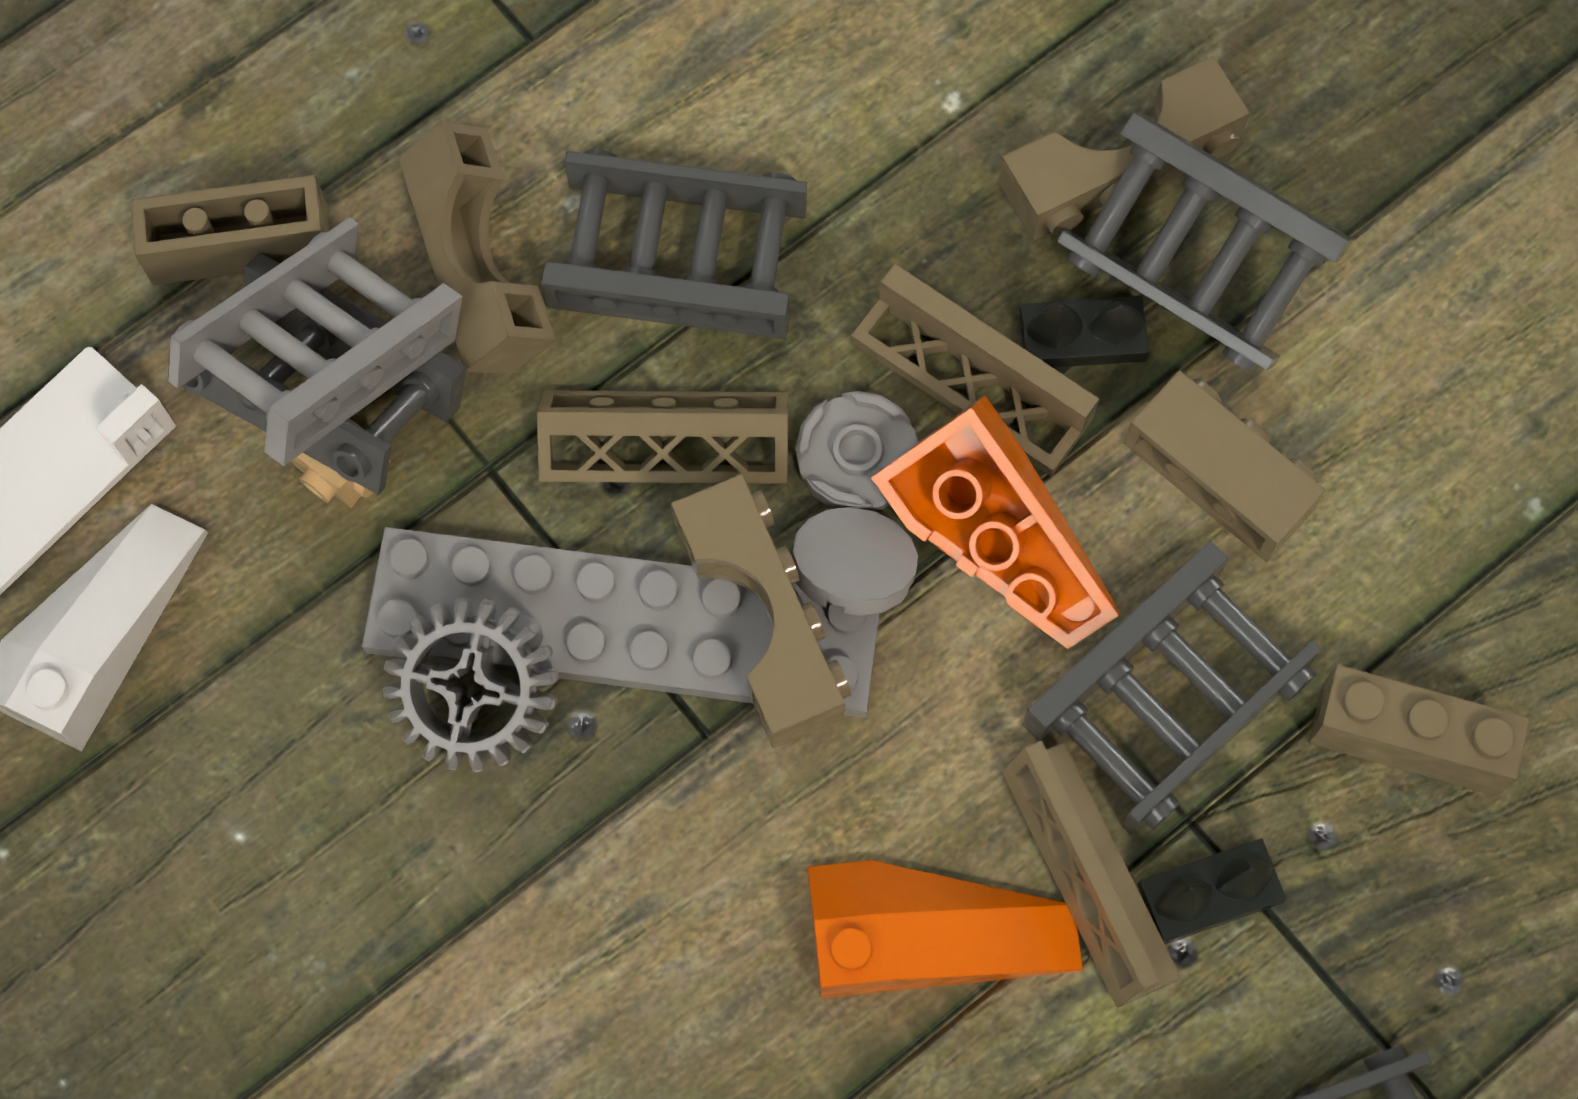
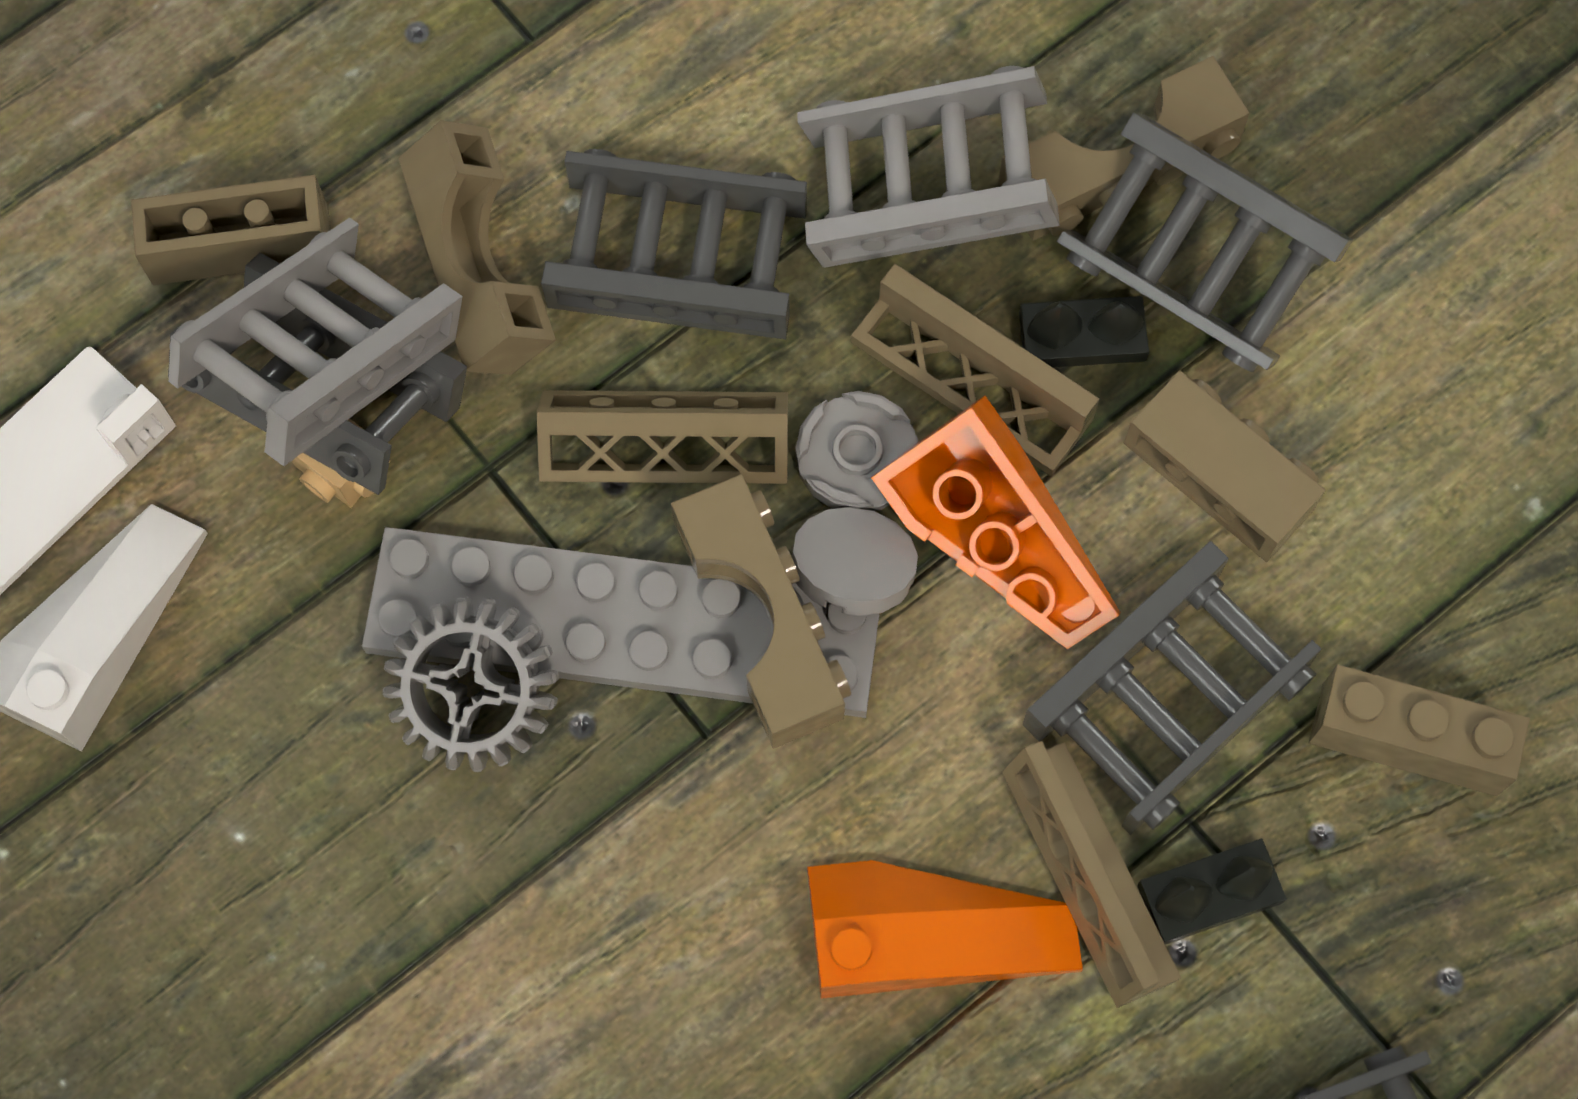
none -> light grey fence [797,66,1060,268]

